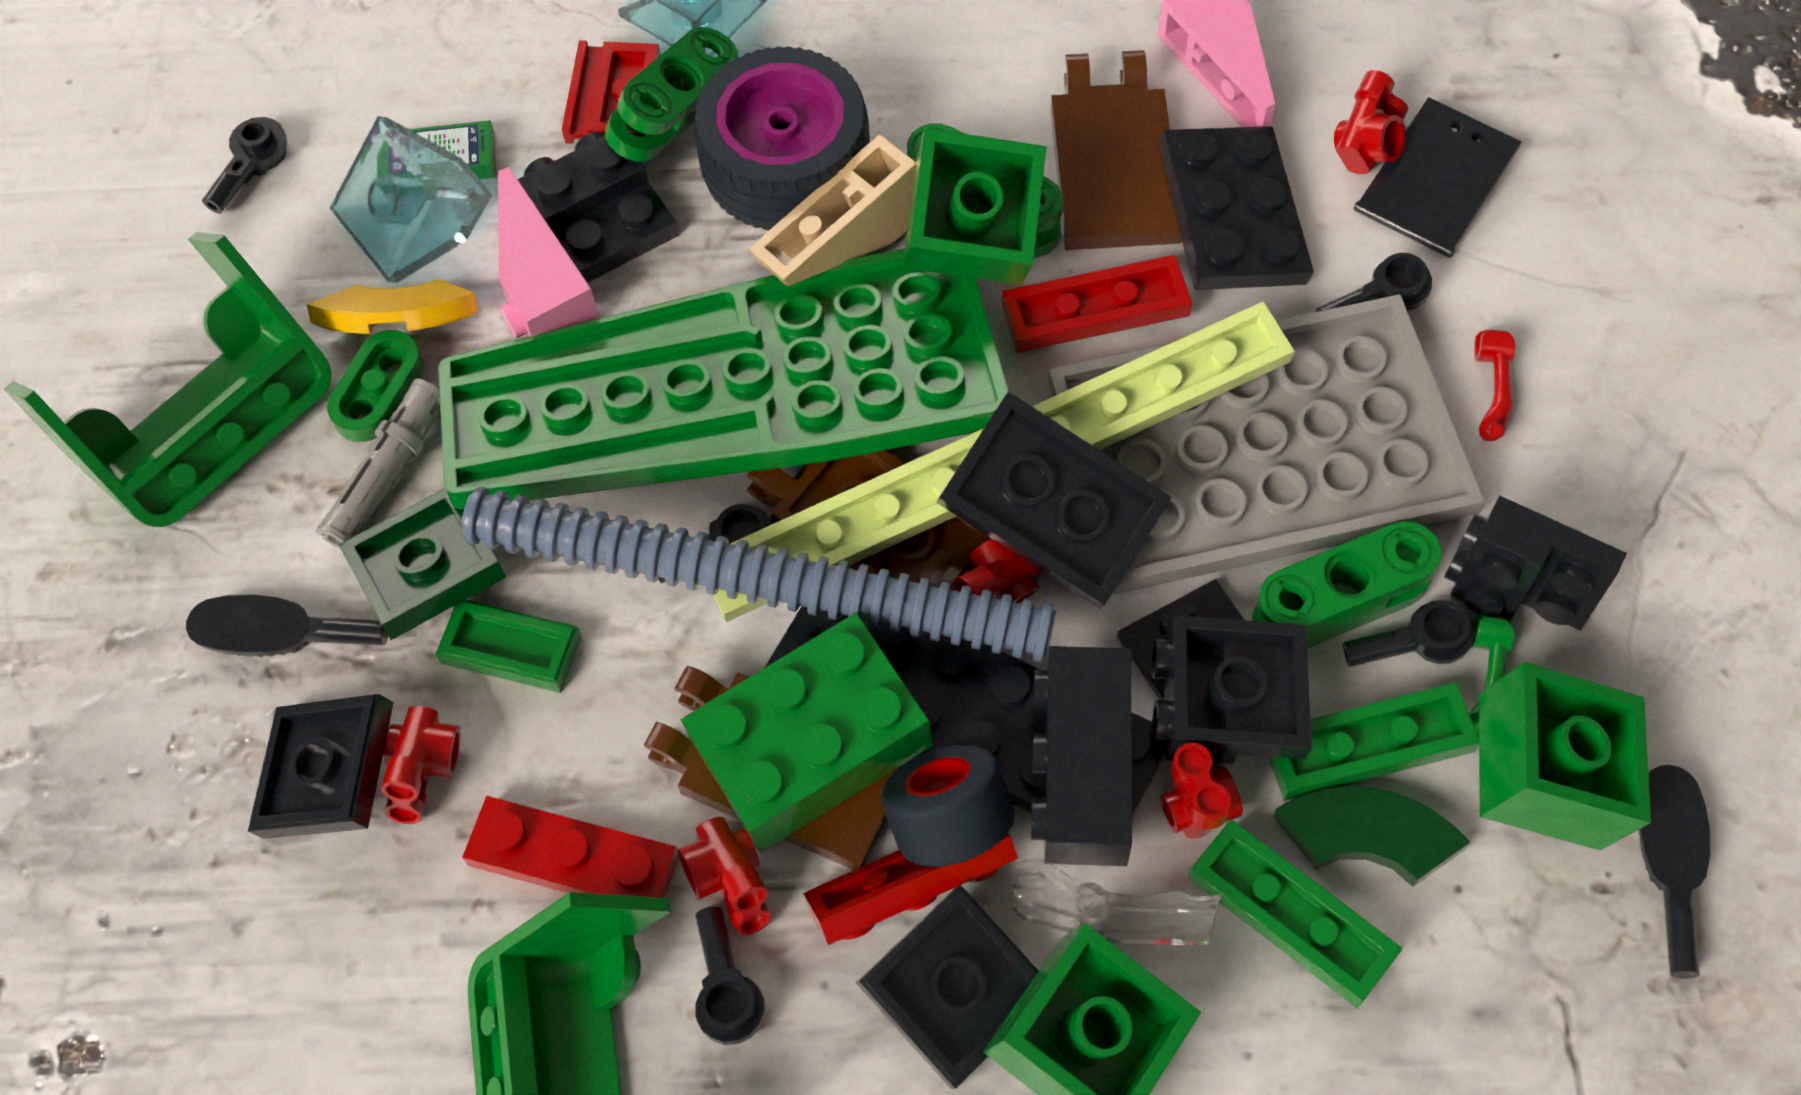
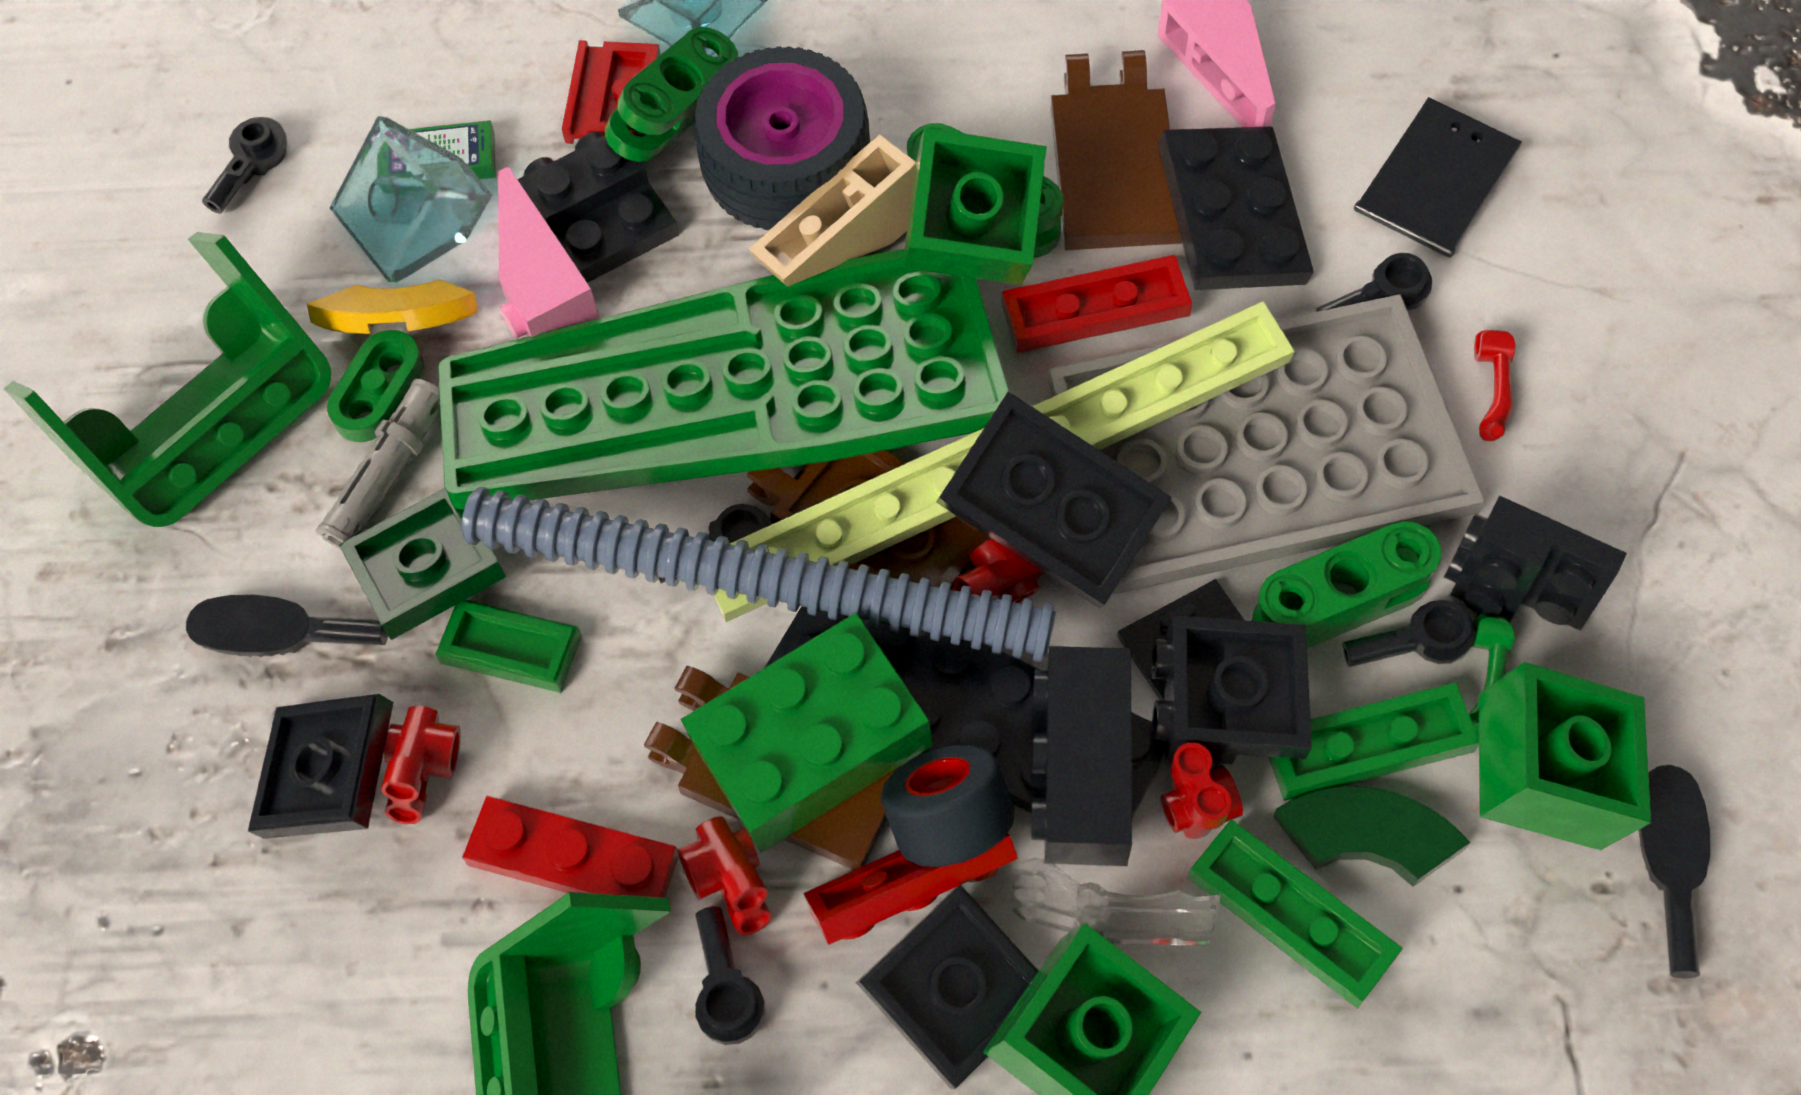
red plate [1334,70,1408,174] -> none

